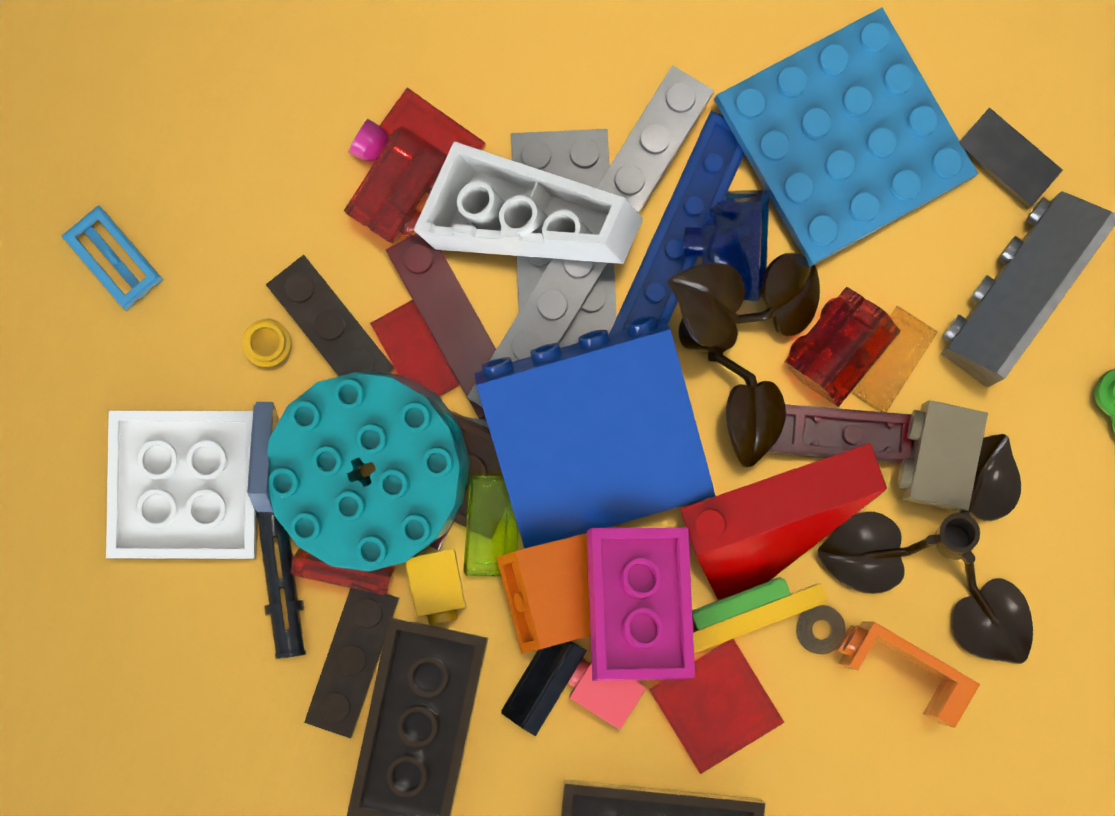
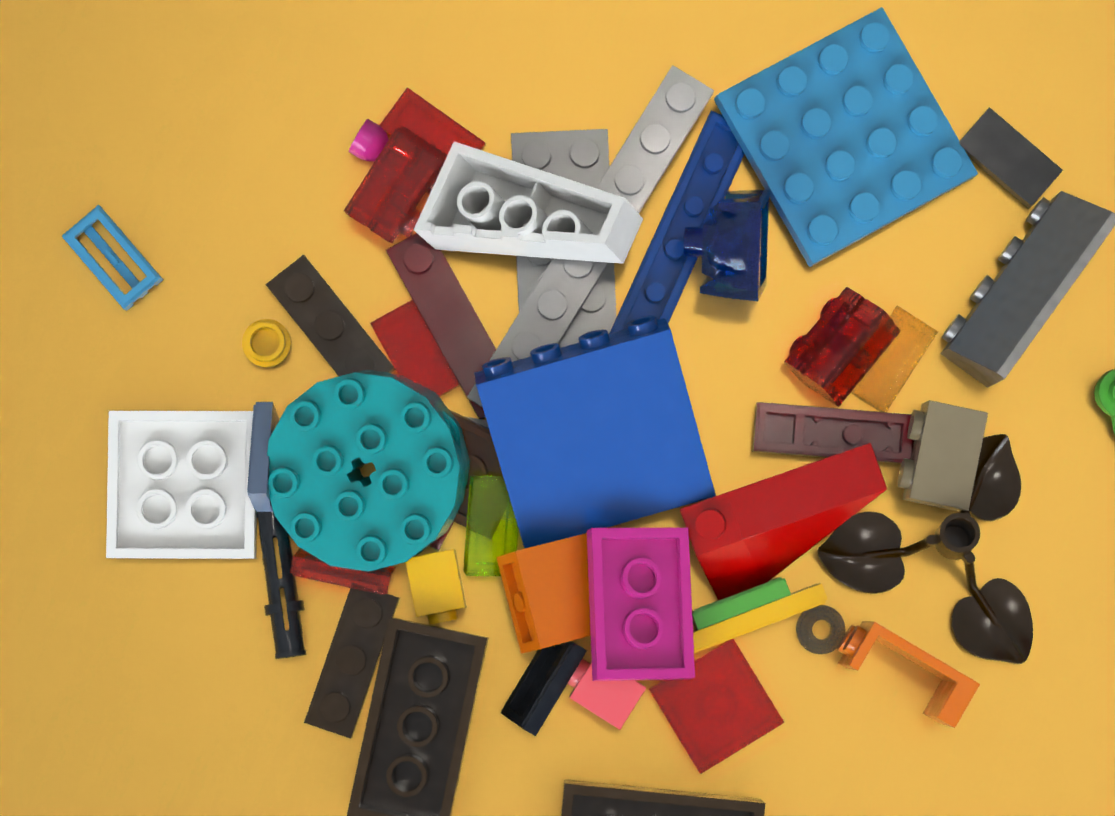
dark brown plant [668,253,820,467] -> none

